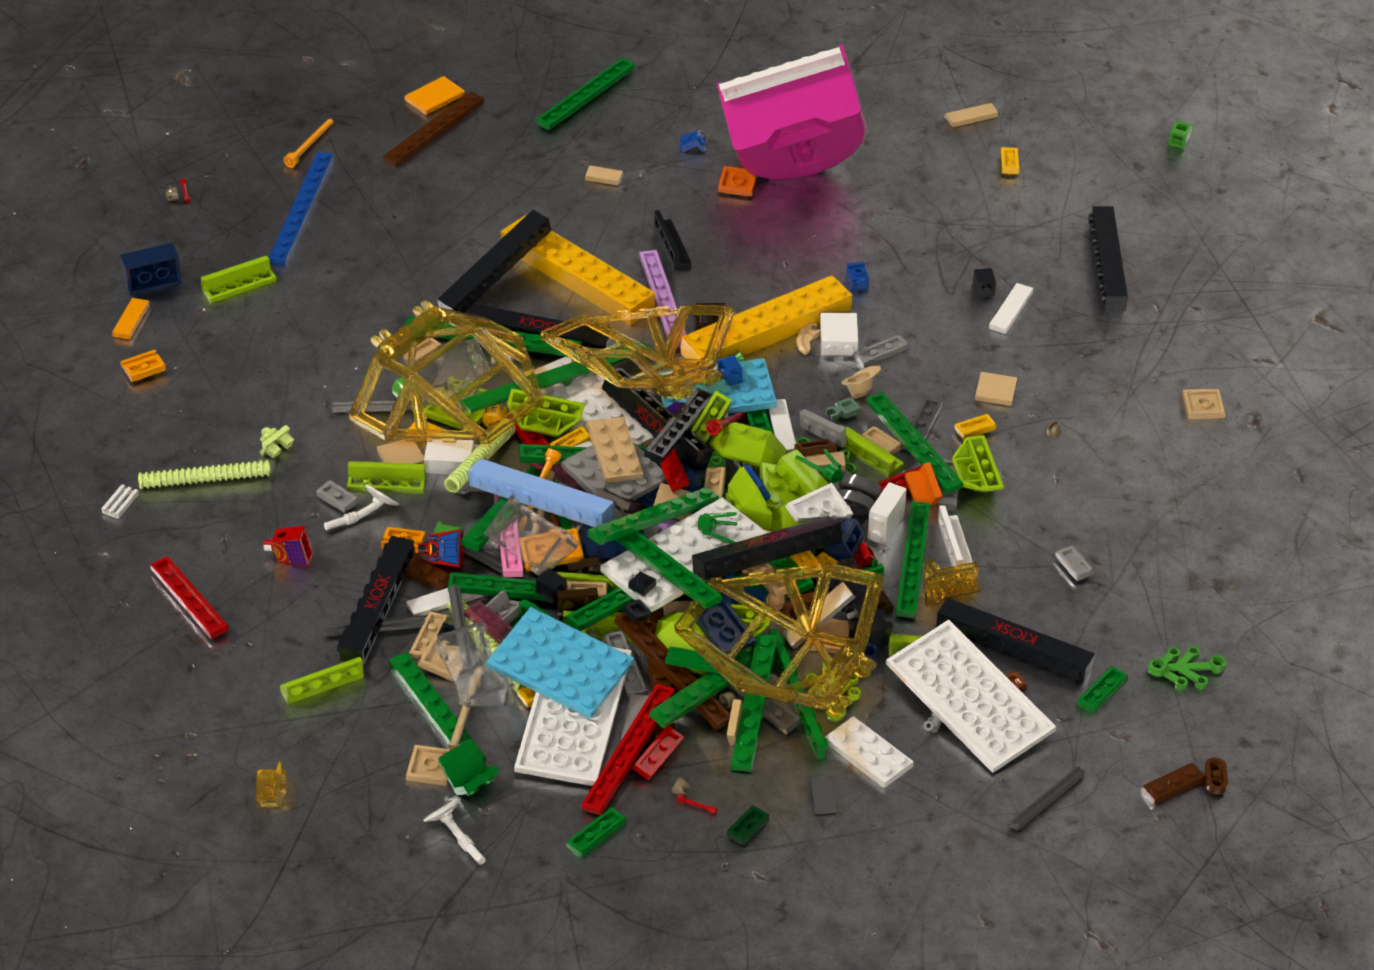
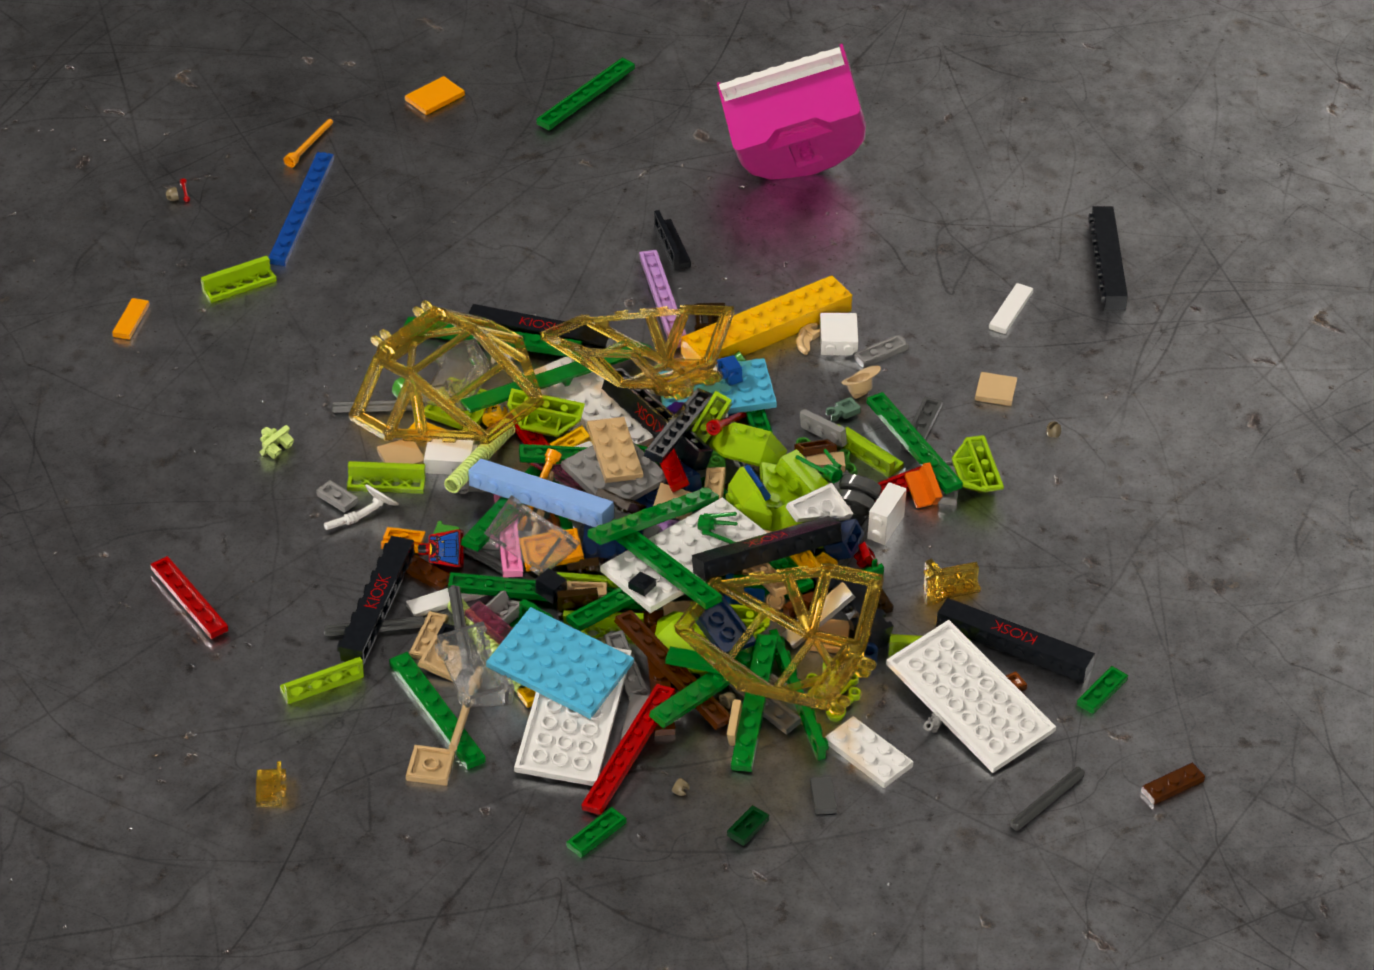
white tile [101,484,139,519] -> none
dark blue brick [120,243,182,295] -> none
light orange plate [121,349,166,382] -> none
yellowish green piece [138,460,271,489] -> none
red torso [264,526,313,567] -> none
reddish brown plate [383,92,484,168] -> none
tan tile [403,336,443,366] -> none
white dish [423,798,485,865] -> none
black brick [437,210,551,320] -> none
green bracket [438,739,500,796] -> none
yellow brick [501,215,655,326] -> none
tan tile [585,166,623,186] -> none
black plate [622,599,652,624] -> none
red plate [632,726,684,781] -> none
red hinge [676,794,718,815] -> none
blue bracket [680,130,707,152] -> none
orange plate [718,166,757,197] -> none
white tile [768,399,796,454] -> none
blue brick [846,262,869,291] -> none
tan tile [861,426,901,455] -> none
green plate [896,501,930,618] -> none
white fence [938,505,975,577] -> none
tan tile [945,103,998,127] -> none
yellow plate [954,414,997,440] -> none
black brick [973,268,996,297] -> none
yellow plate [1000,147,1019,175] -> none
light grey plate [1055,546,1094,581] -> none
bright green plant [1147,646,1226,690] -> none
bright green brick [1168,120,1192,149] -> none
tan tile [1182,389,1226,419] -> none
reddish brown plate [1204,757,1228,795] -> none

